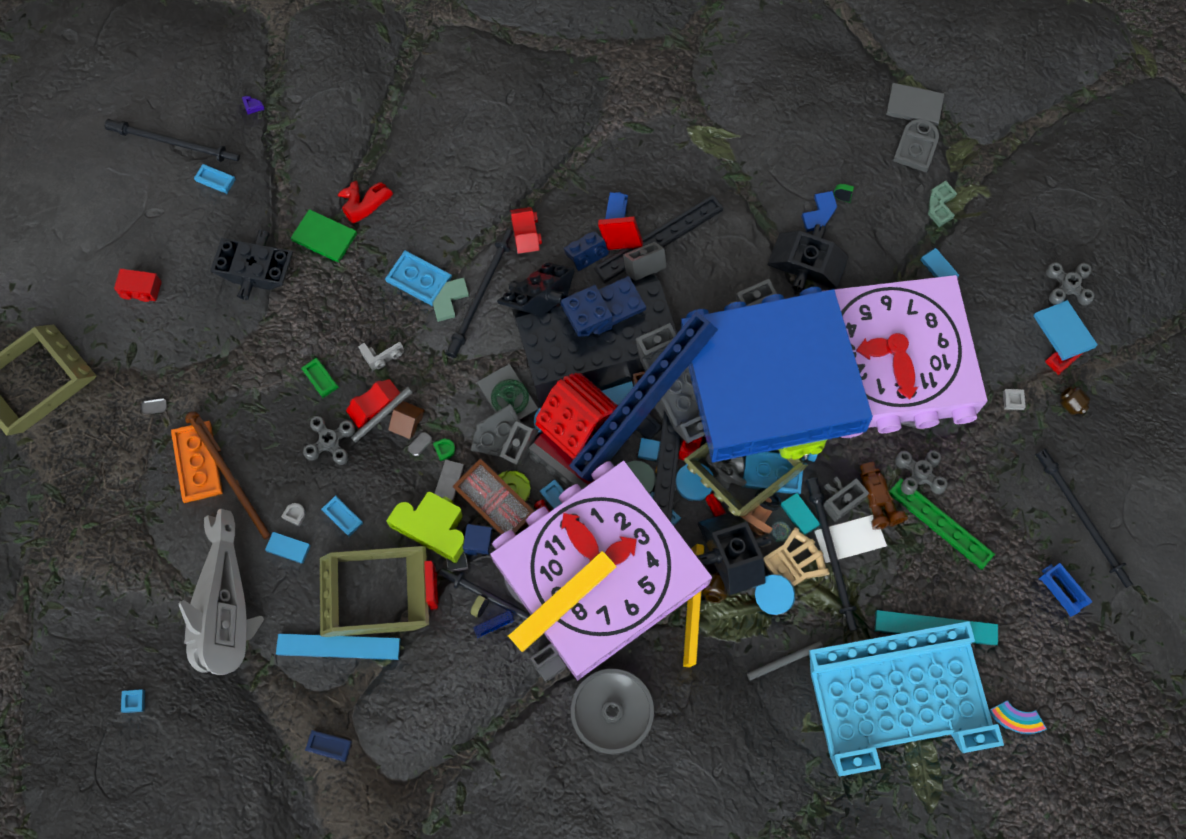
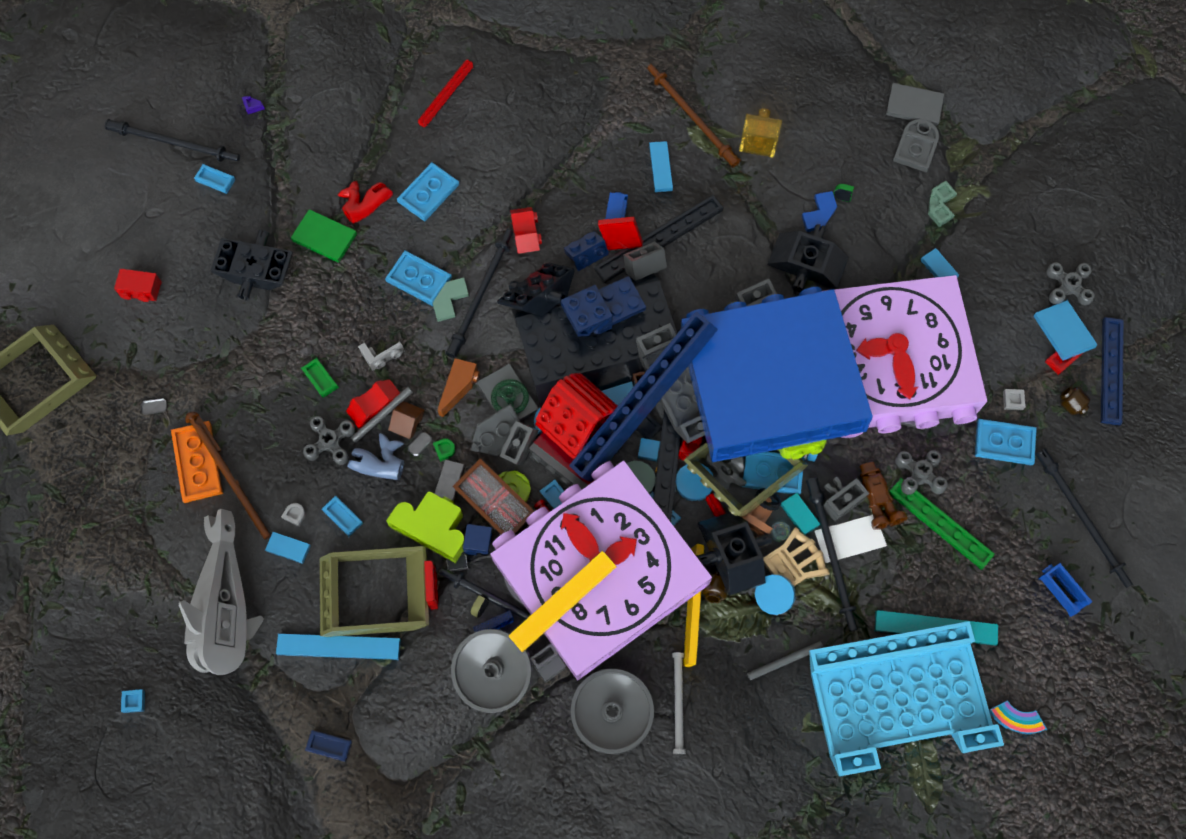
none -> sand blue piece [347,433,404,480]
none -> dark azure tile [397,162,460,222]
none -> red axle [418,60,473,127]
none -> dark orange slope [437,358,480,417]
none -> dark grey dish [451,629,533,713]
none -> reddish brown bar [647,64,741,168]
none -> dark azure tile [649,141,673,192]
none -> light grey bar [672,652,686,754]
none -> clear yellow brick [739,108,782,157]
none -> dark azure tile [975,419,1036,465]
none -> dark blue tile [1101,317,1124,426]

